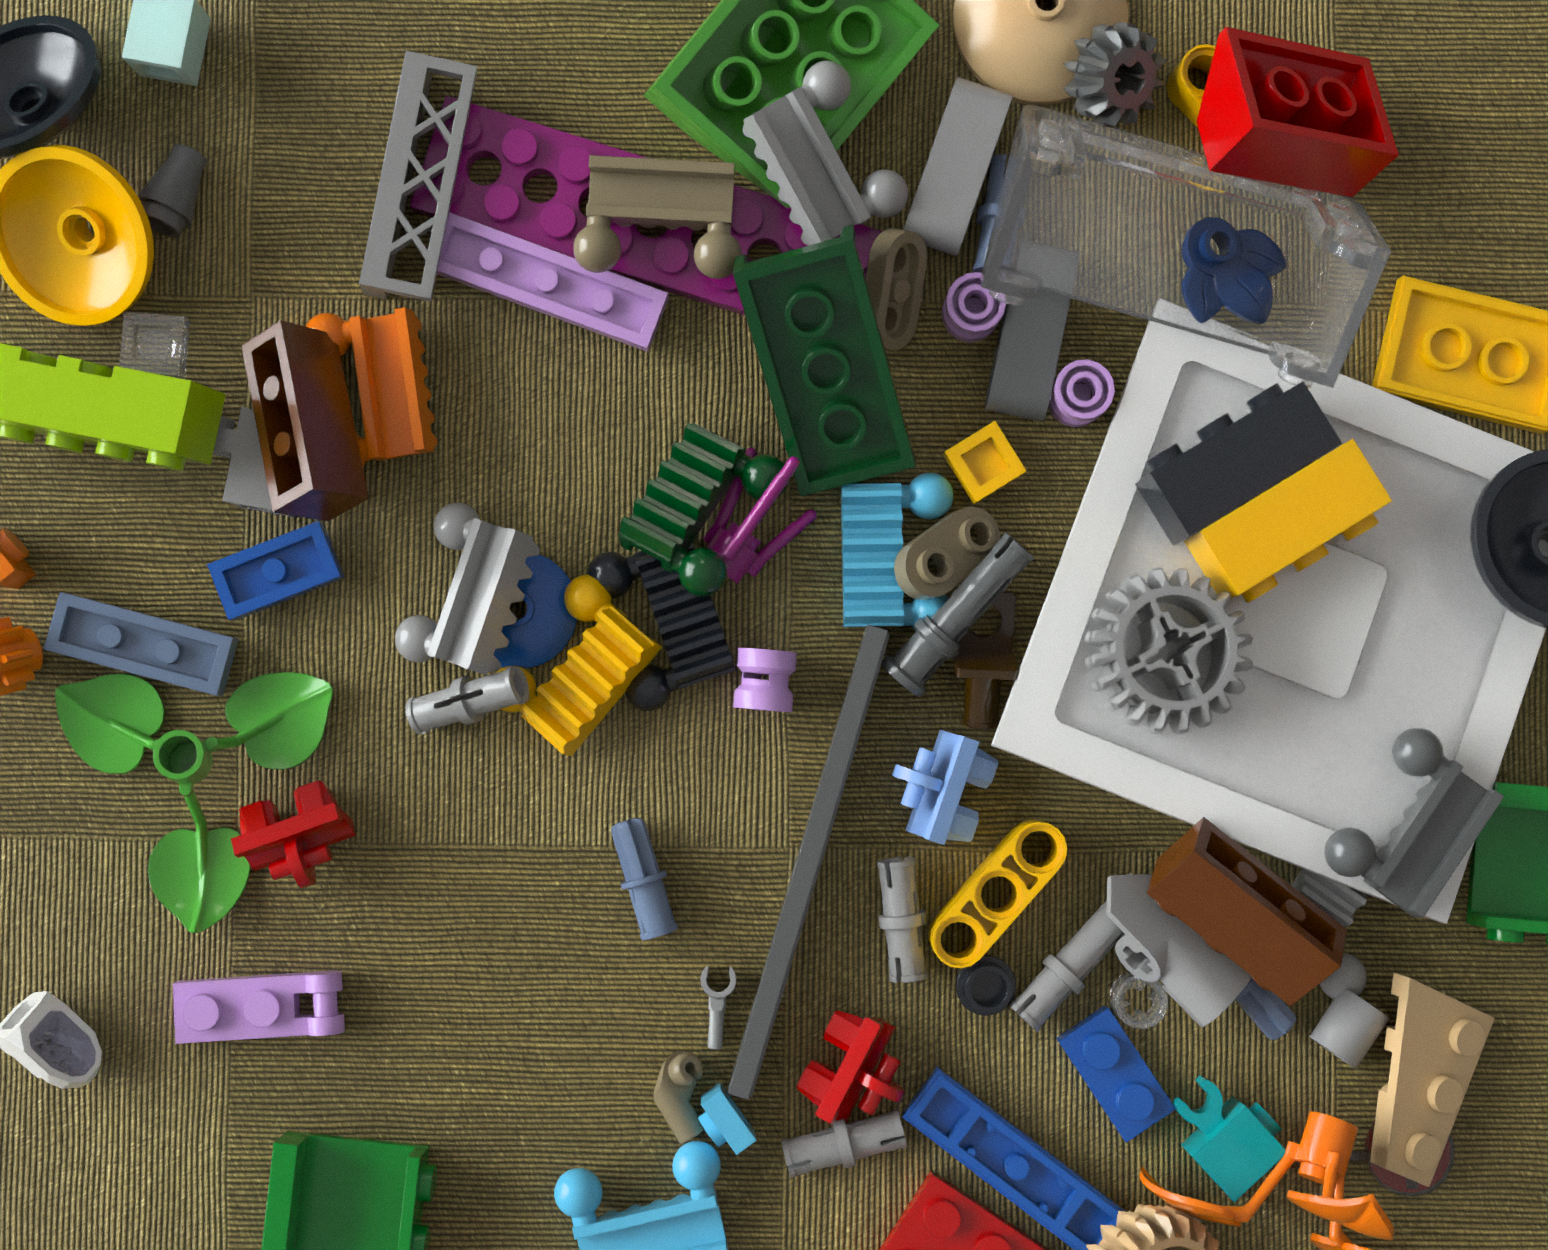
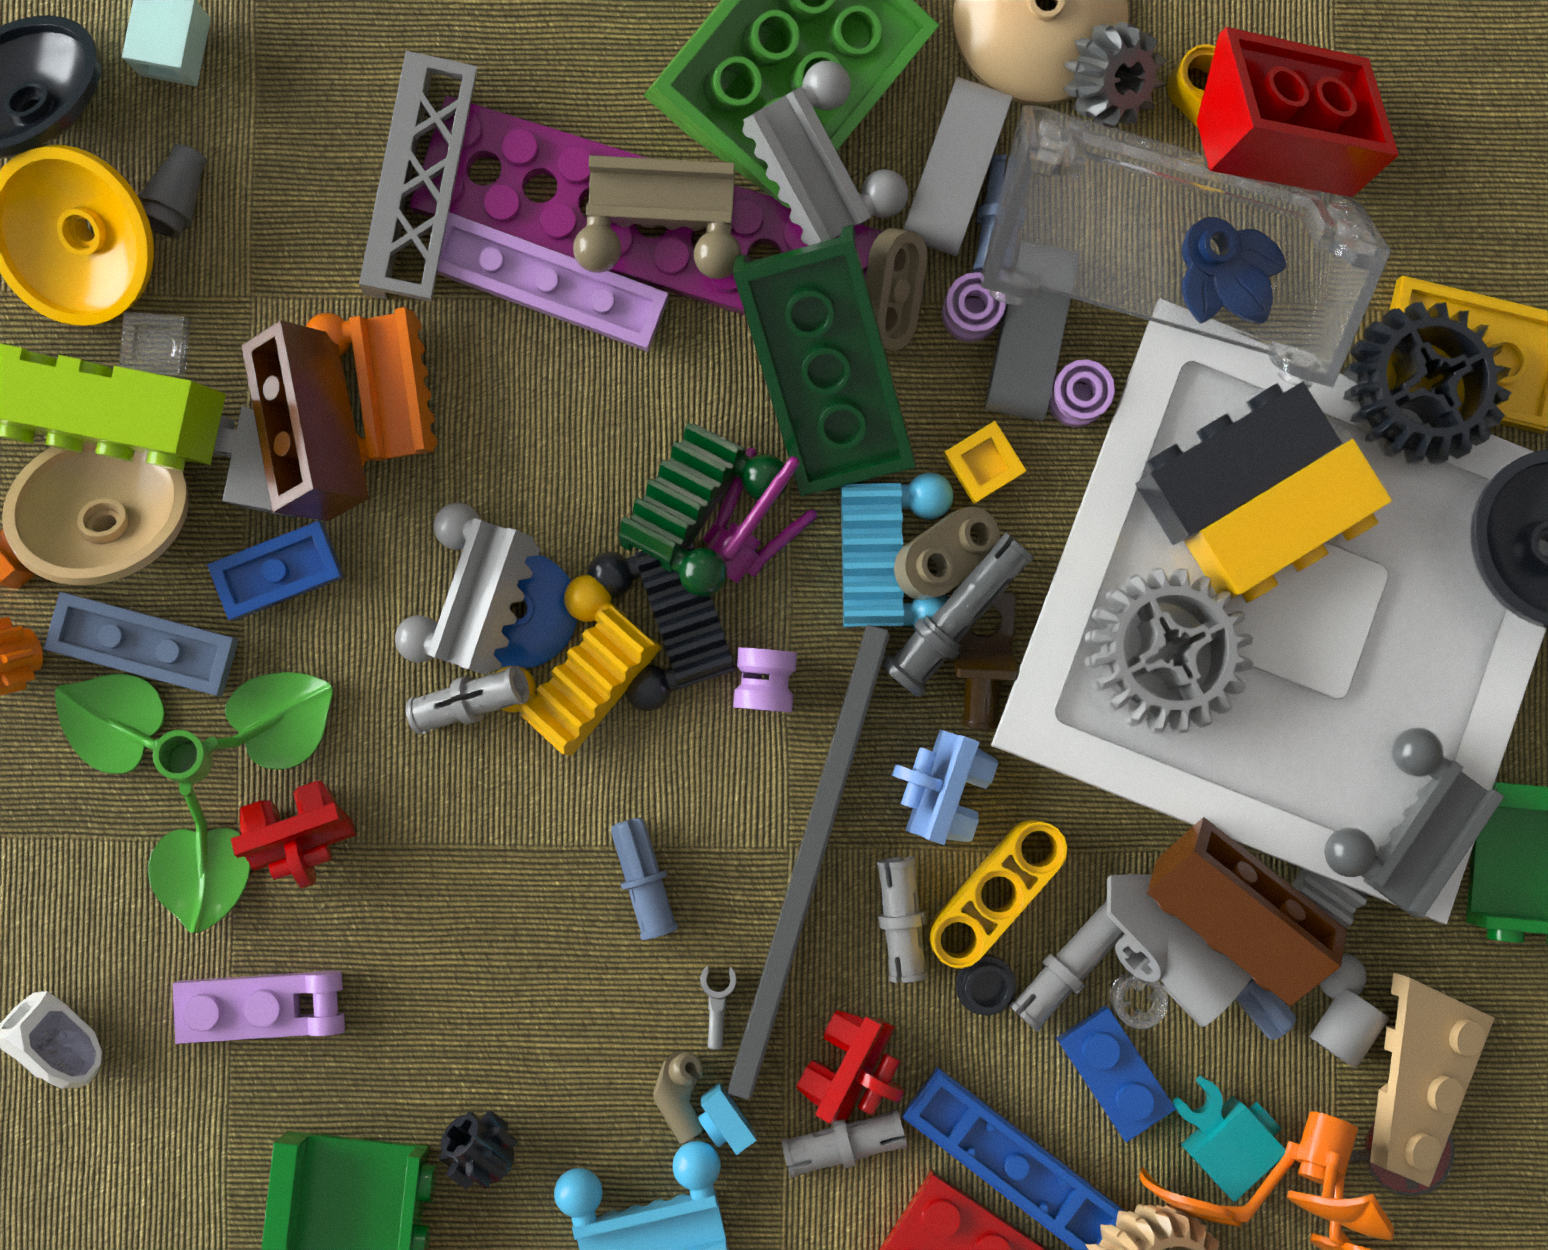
none -> tan dish [2,443,189,585]
none -> black gear [439,1110,517,1190]
none -> black gear [1342,301,1512,465]

